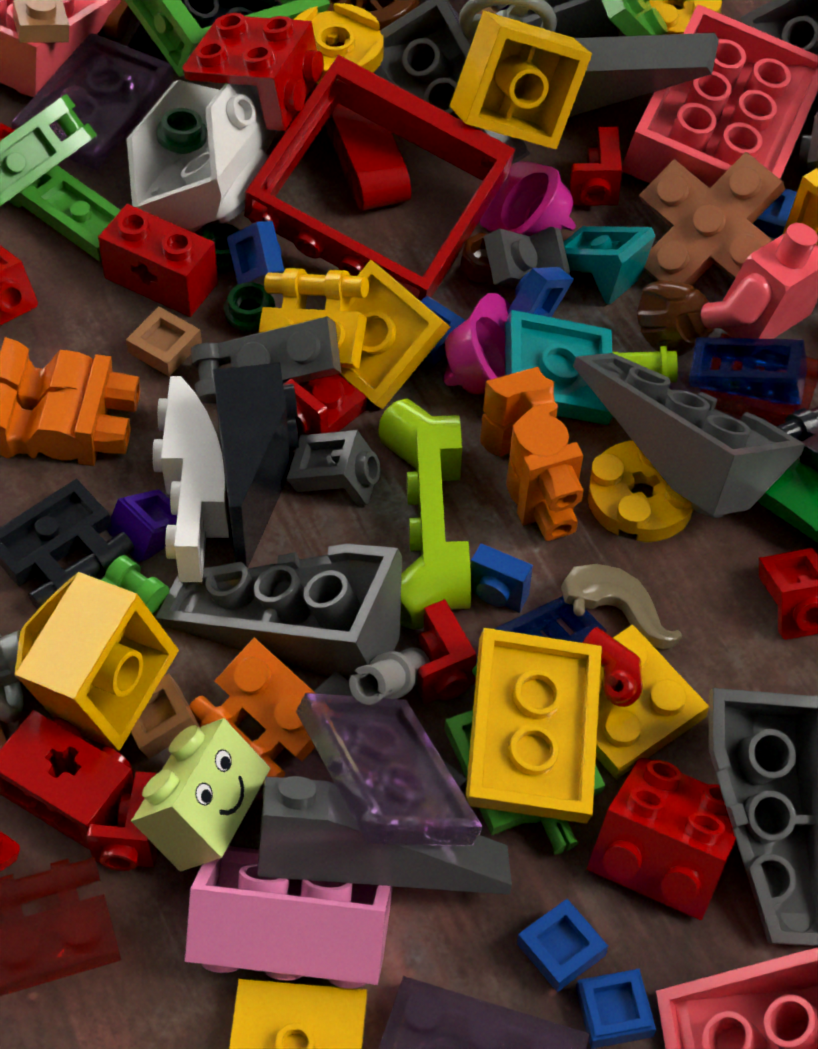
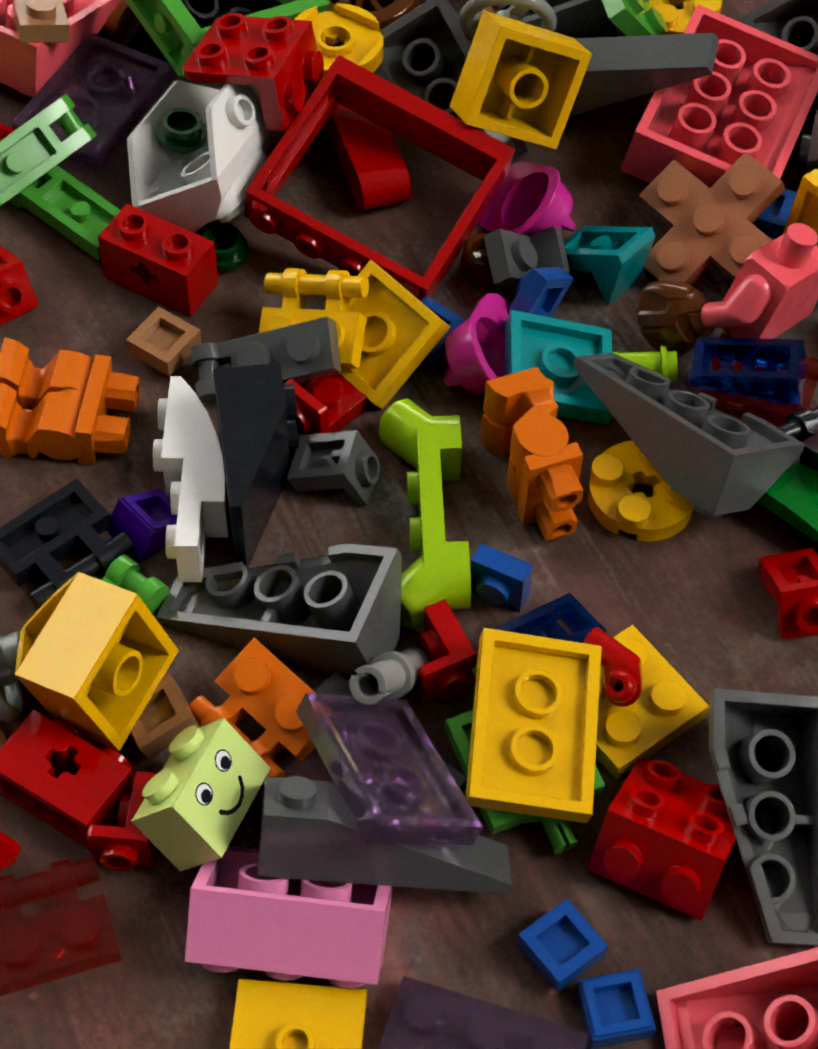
dark green plate [224,282,276,332] -> none
blue plate [227,221,284,285] -> none
dark tan piece [561,564,682,649] -> none
red bracket [569,127,622,206] -> none

